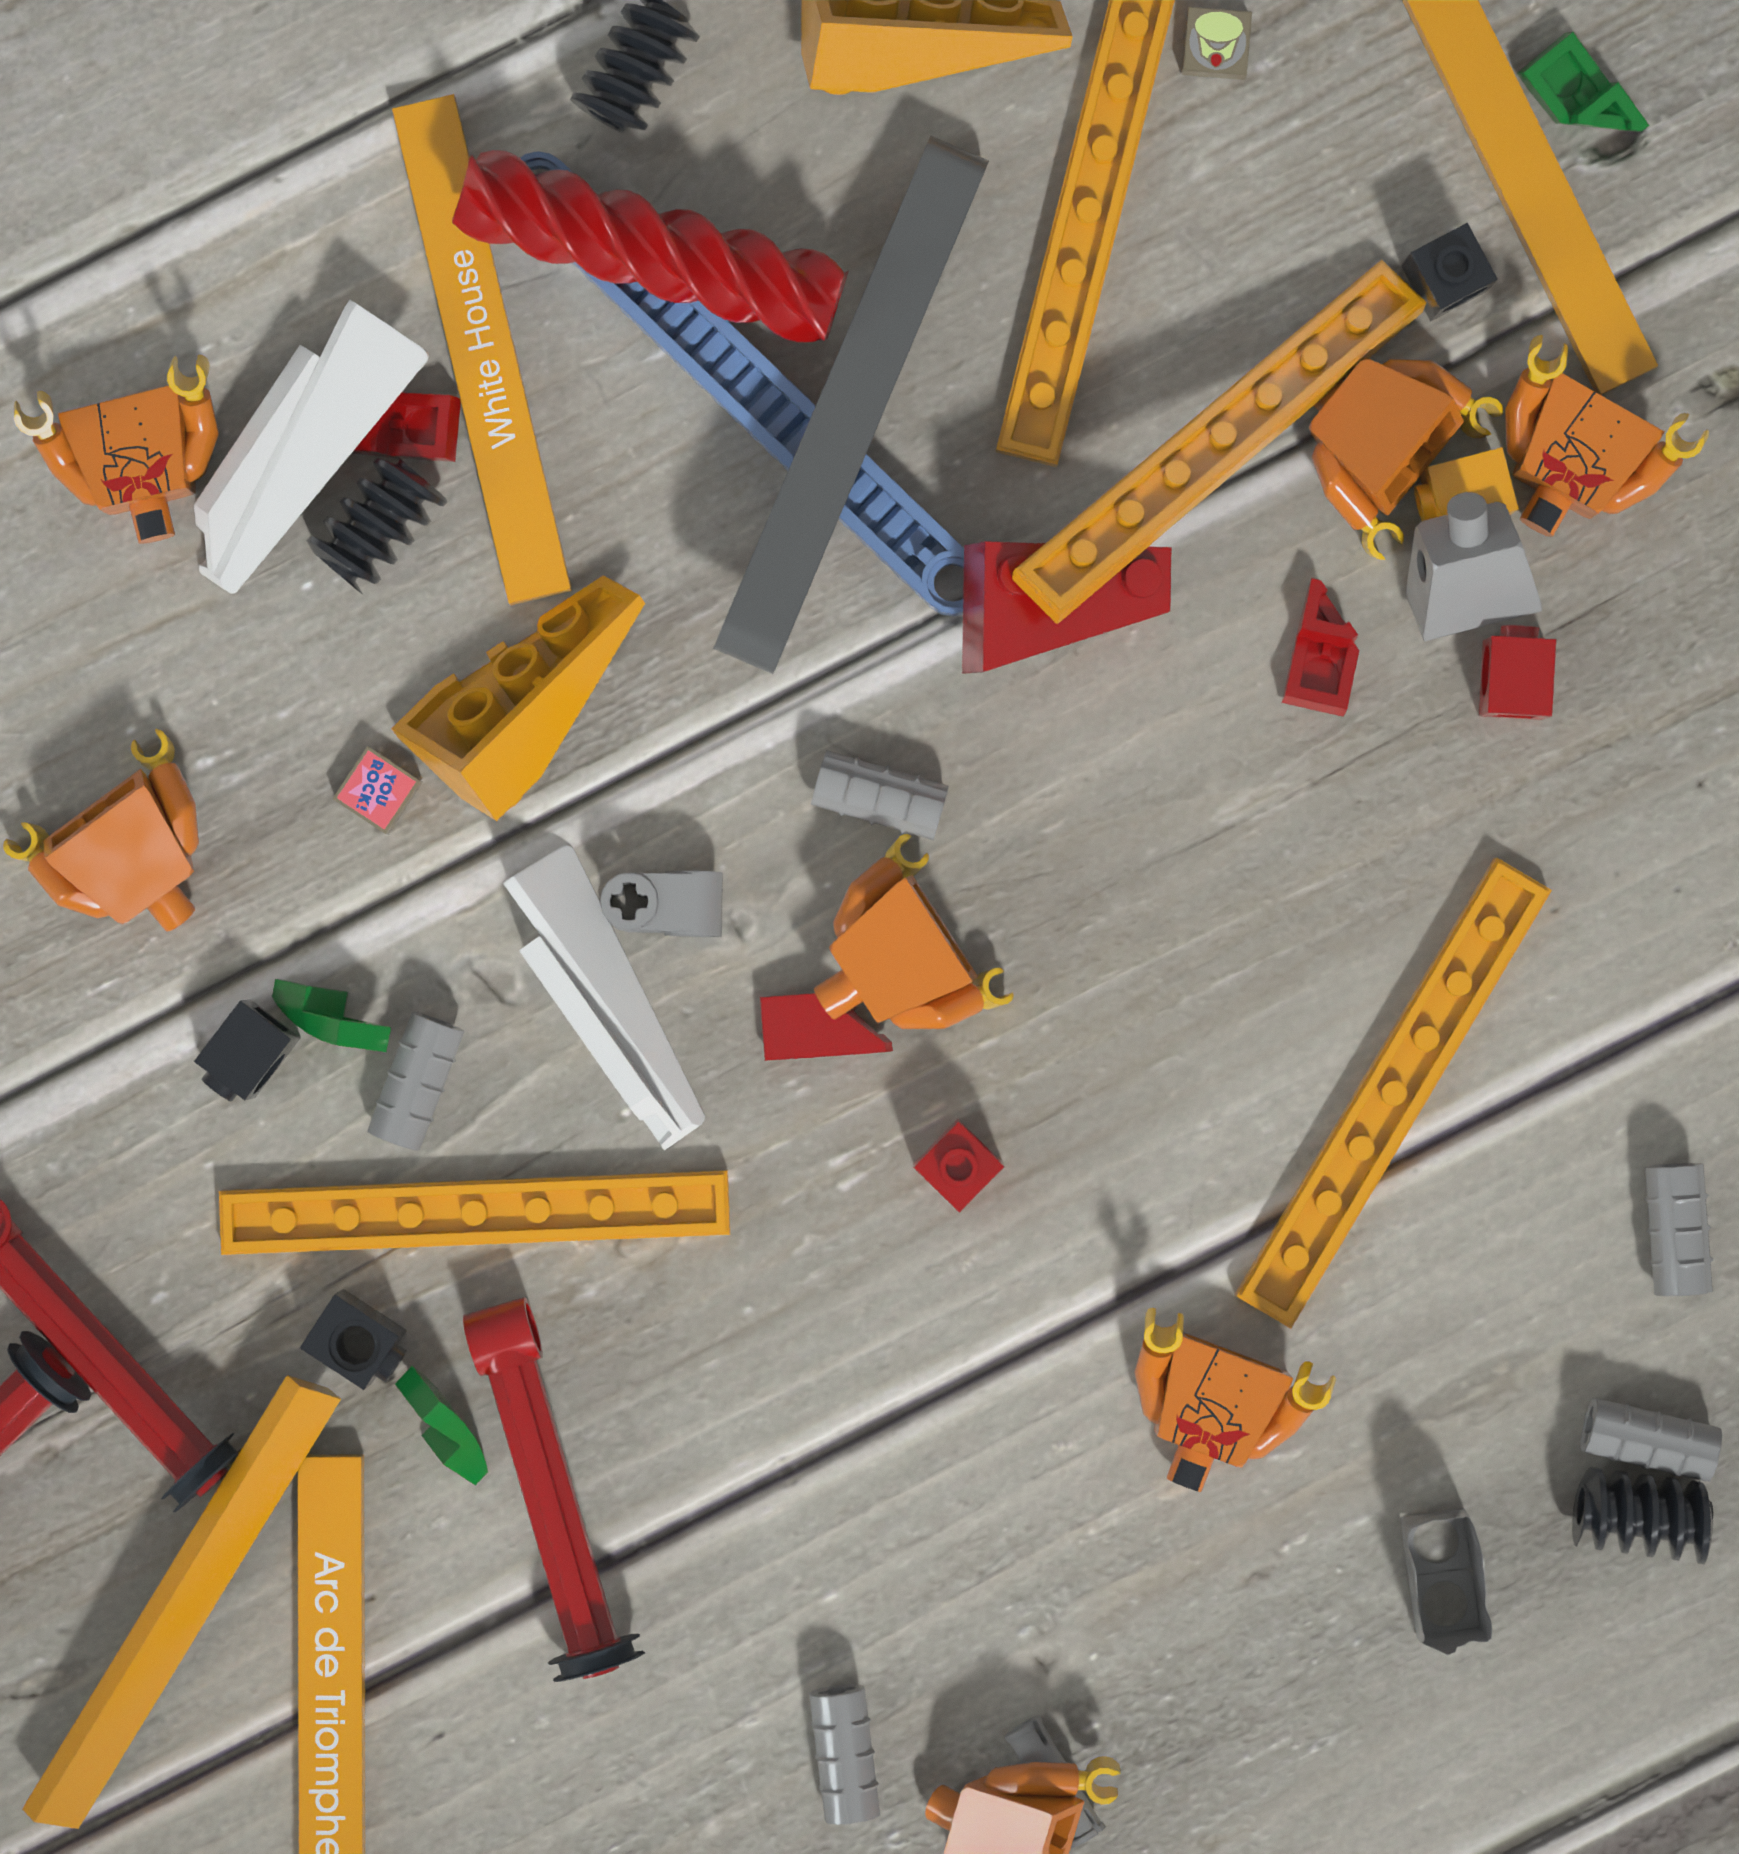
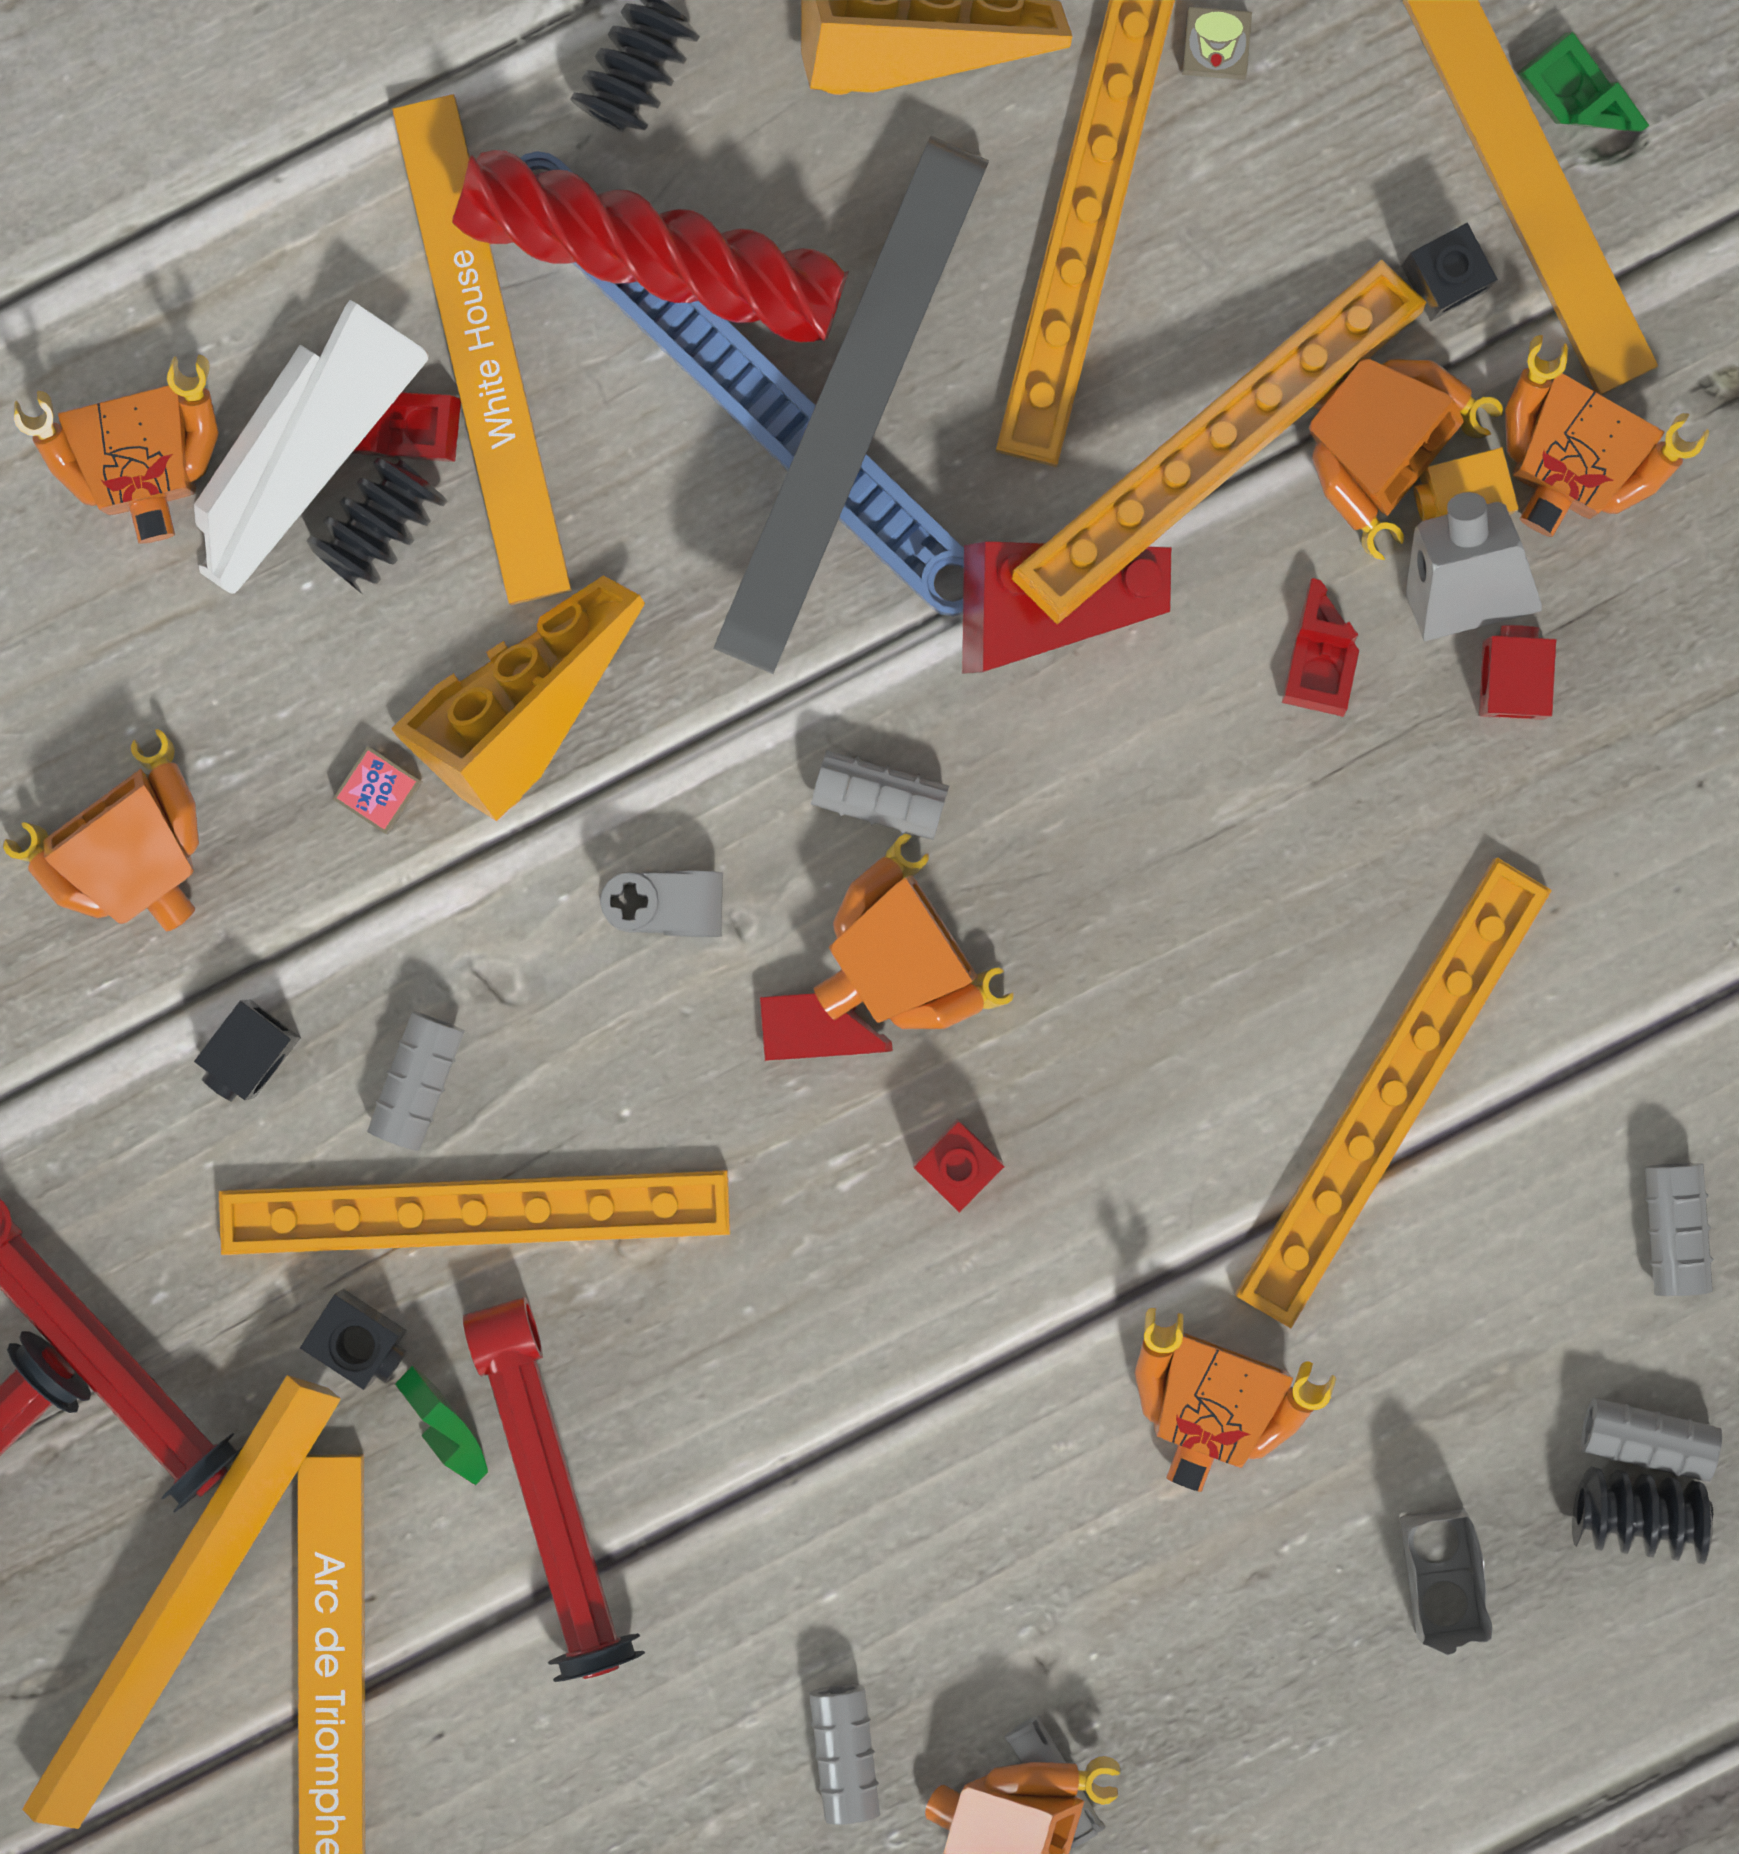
green slope [272,979,391,1052] -> none
white wedge [503,845,705,1150] -> none

